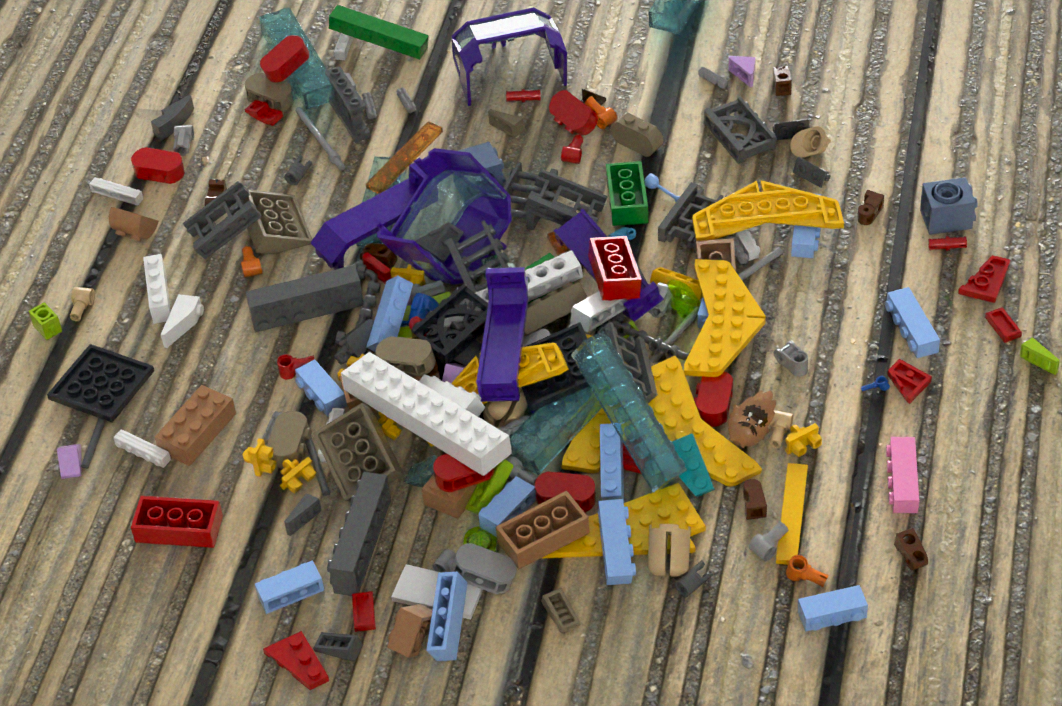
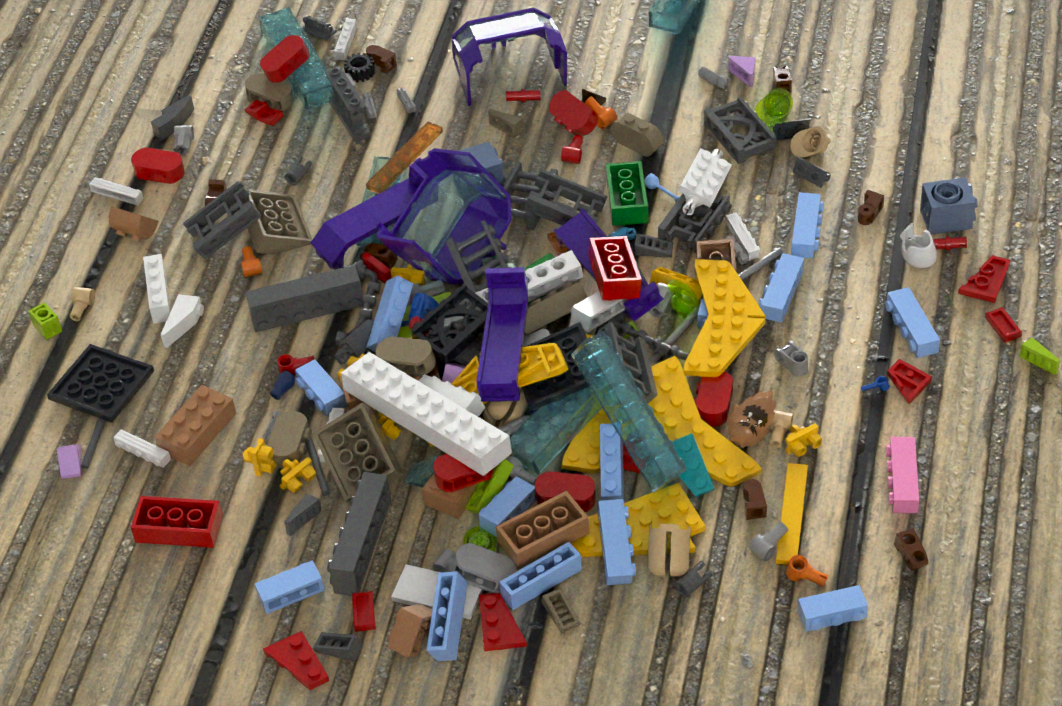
light grey bar [295,107,345,170] -> none
green brick [329,4,429,60] -> none
dark grey wing [415,222,464,263] -> none
yellow wing [692,180,844,241] -> none
none -> dark blue cone [270,371,295,400]
none -> dark grey hinge [301,15,337,41]
none -> black tyre [344,53,375,83]
none -> reddish brown leg [366,45,397,74]
none -> red wing [479,593,527,652]
none -> light blue brick [499,542,582,610]
none -> dark grey slope [635,234,673,258]
none -> white plate [678,148,732,215]
none -> clear neon green piece [755,88,793,126]
none -> light blue brick [758,253,804,323]
none -> white helmet [900,223,937,268]

